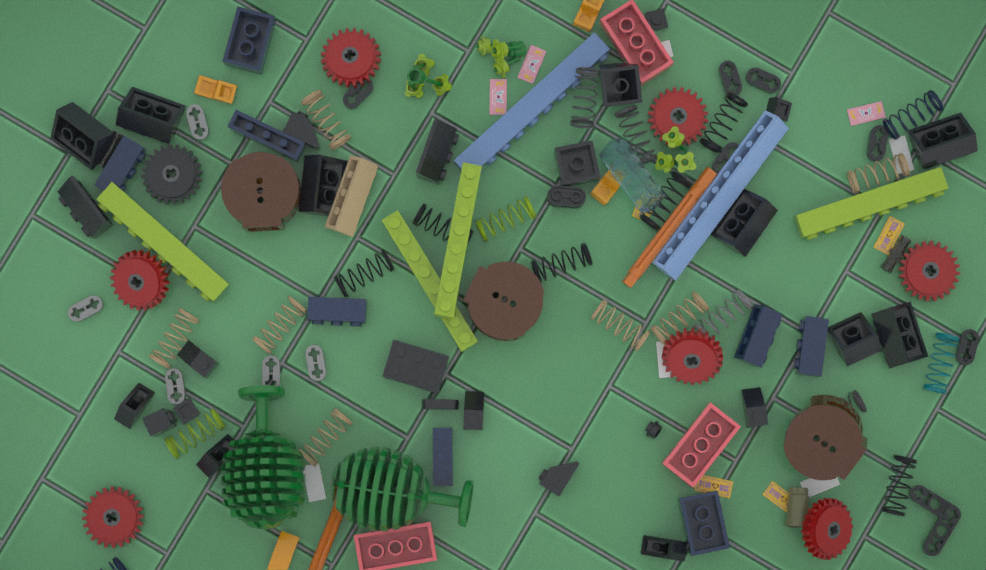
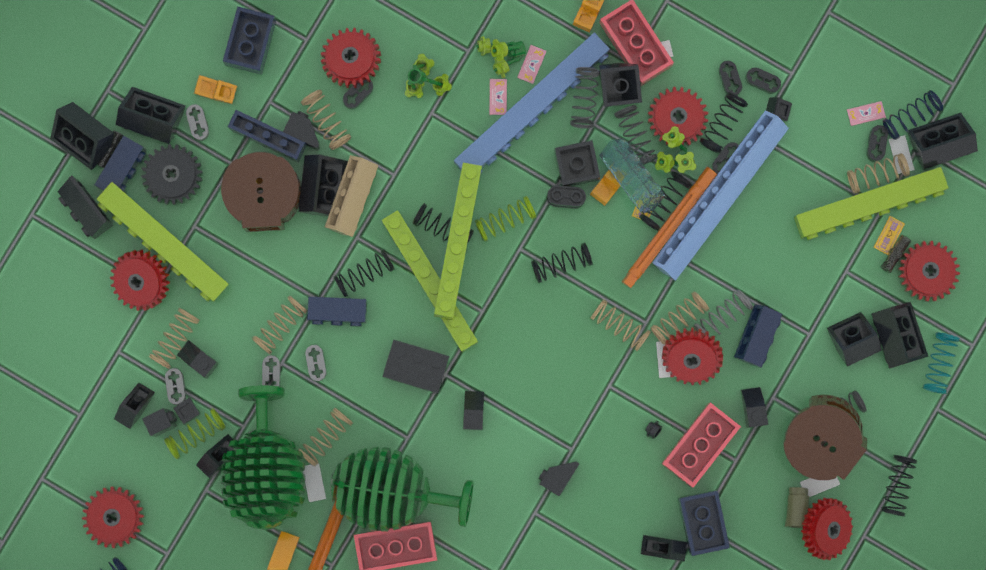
light grey beam [68,295,104,322] -> none
black slope [416,118,459,185] -> none
black beam [422,399,459,410] -> none
dark blue brick [433,428,453,486] -> none
reddish brown piece [463,262,544,341] -> none
black plate [645,8,668,31] -> none
yellow sticker [694,475,733,498] -> none
black slope [710,189,778,257] -> none
yellow sticker [762,481,789,512] -> none
dark blue brick [794,316,829,377] -> none
black beam [909,485,961,556] -> none
black beam [956,329,979,365] -> none

